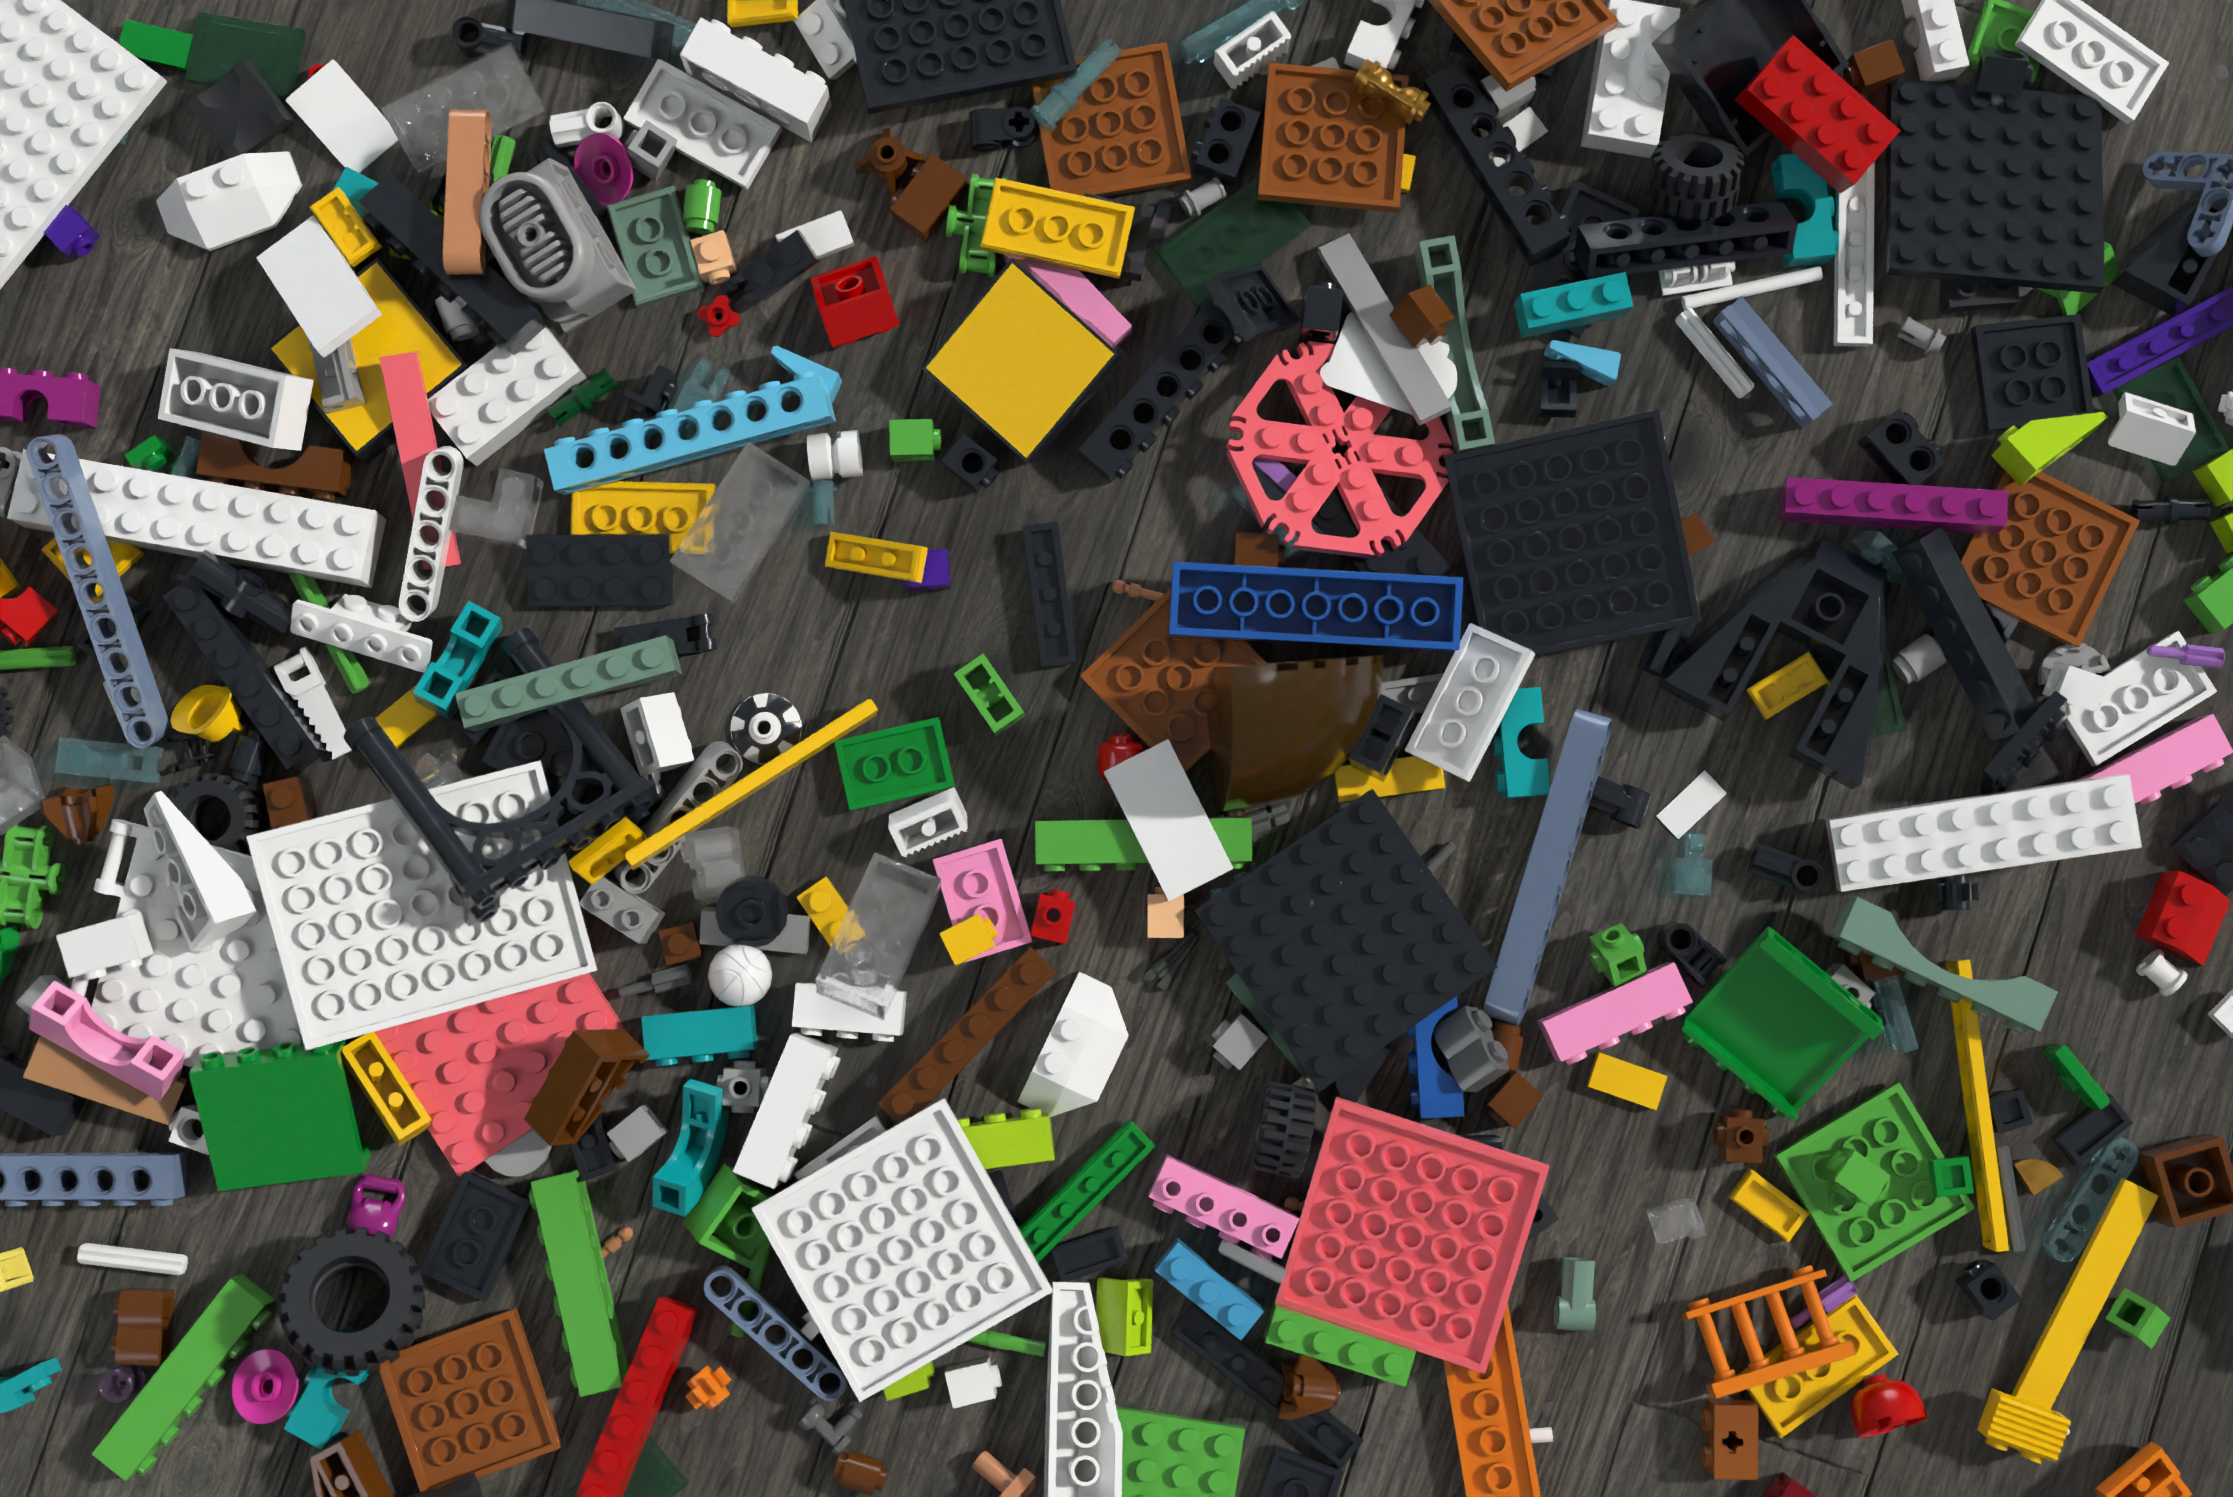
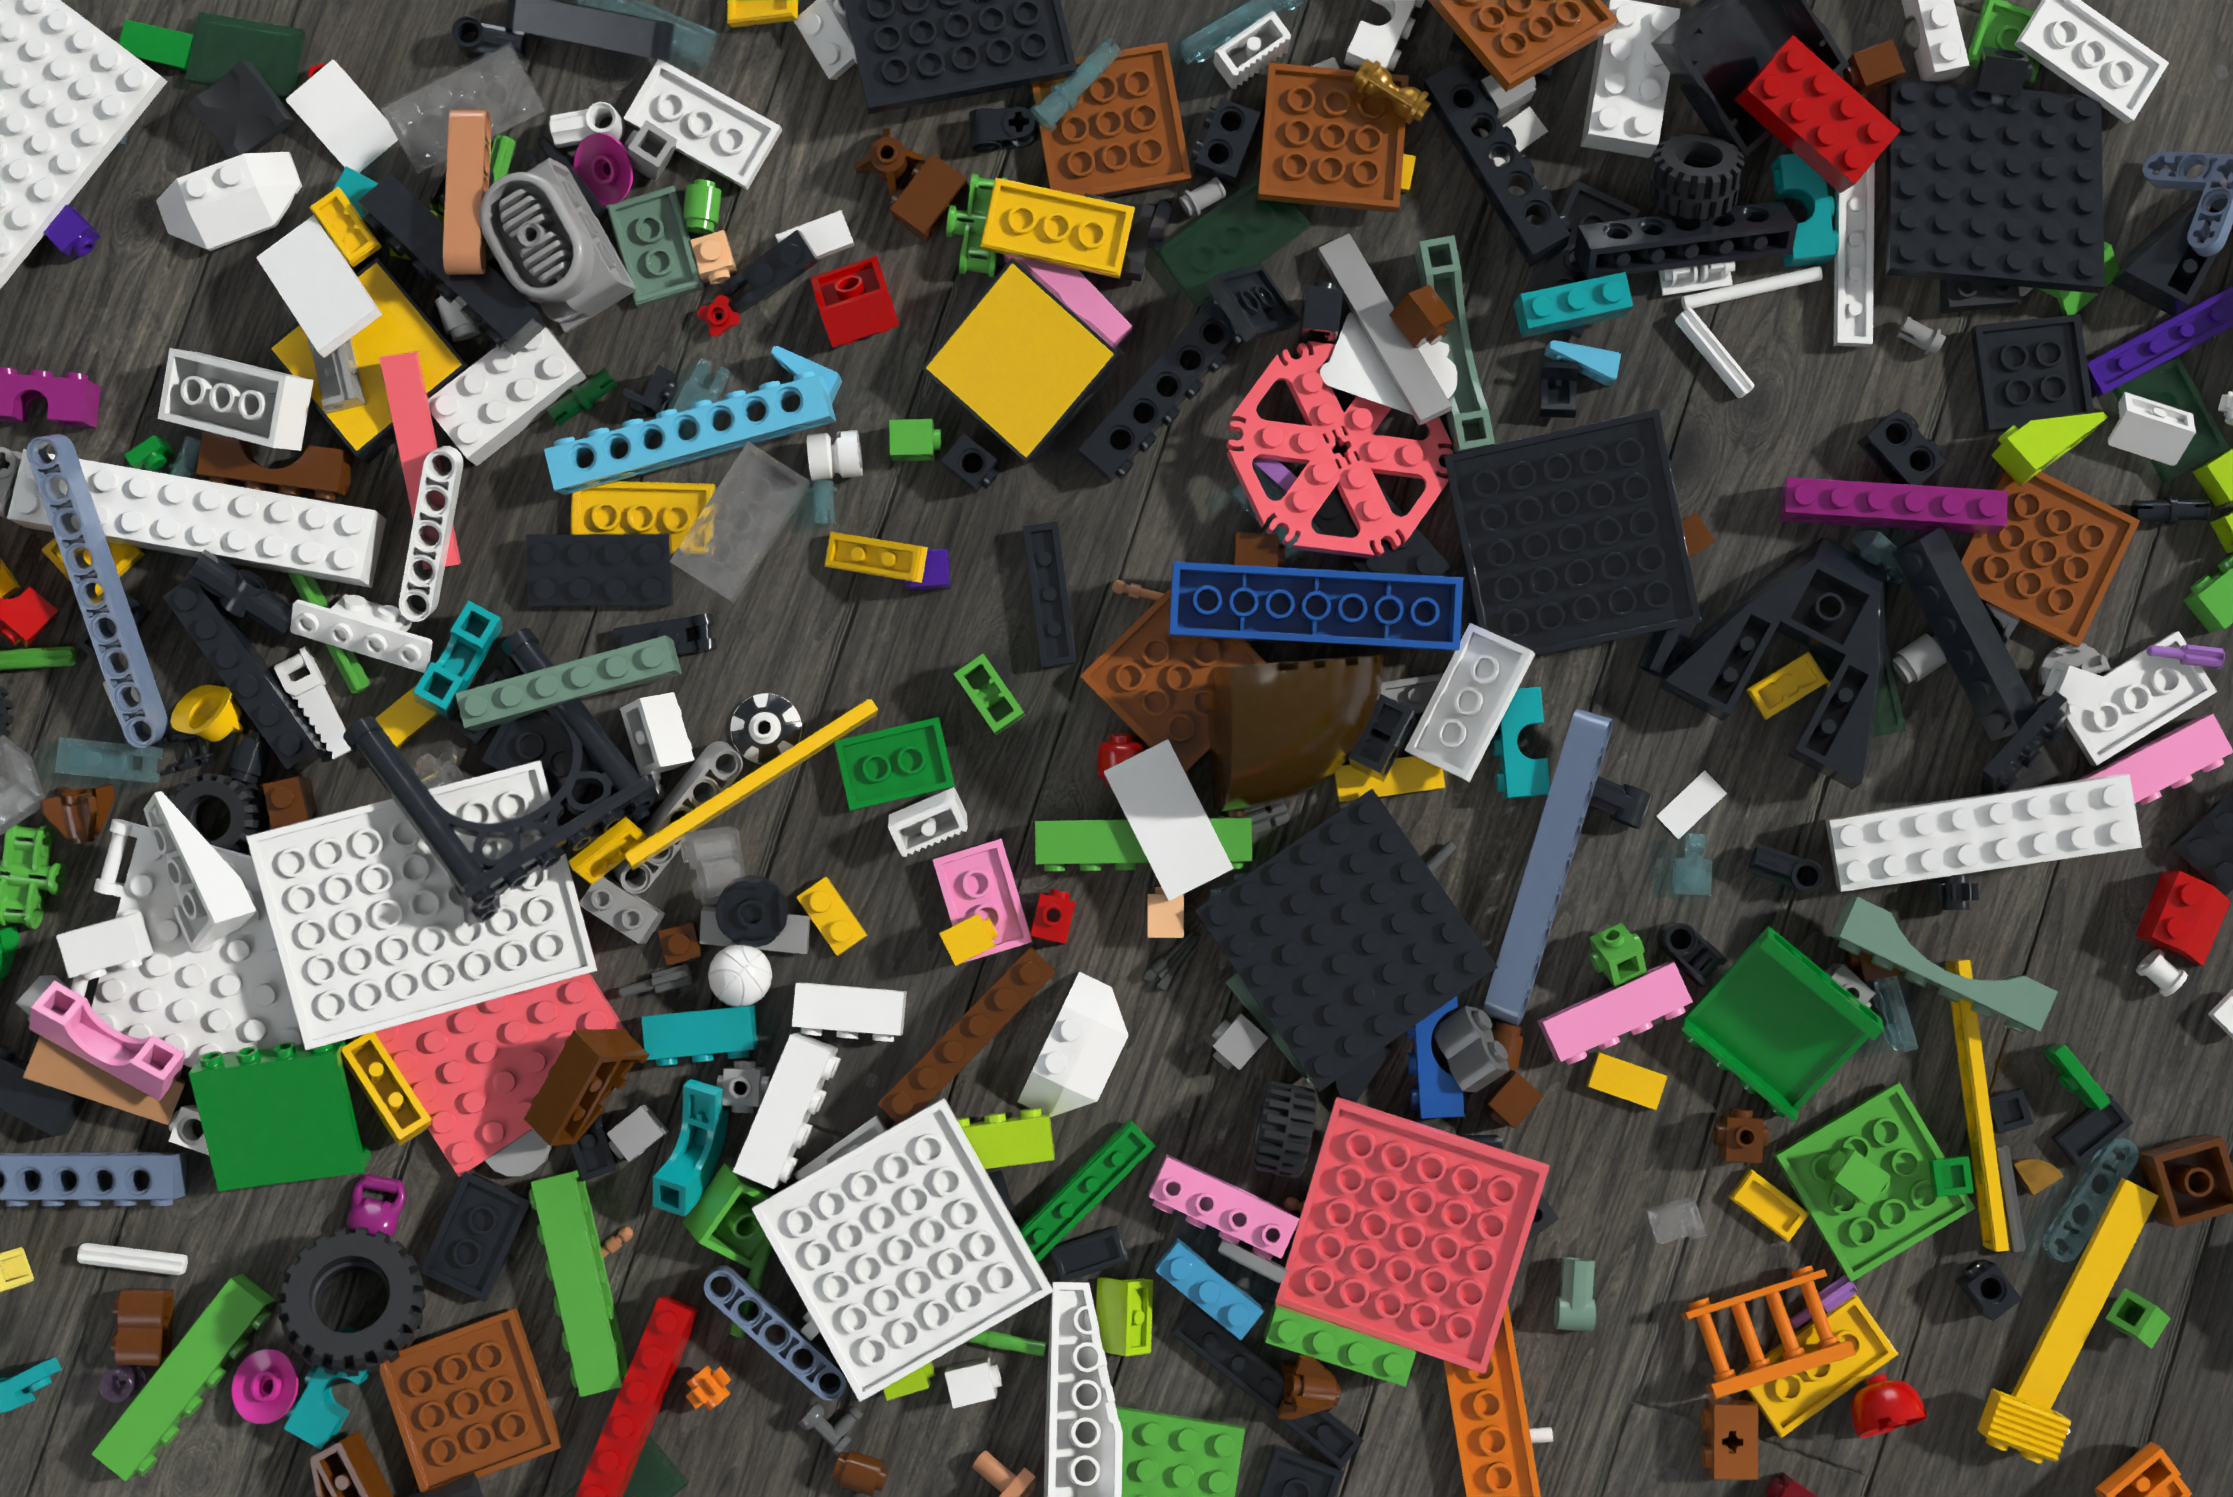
clear brick [449,468,544,550] -> none
white brick [680,17,832,143] -> none
clear brick [816,852,941,1020] -> none
sand blue fence [1712,296,1833,429] -> none

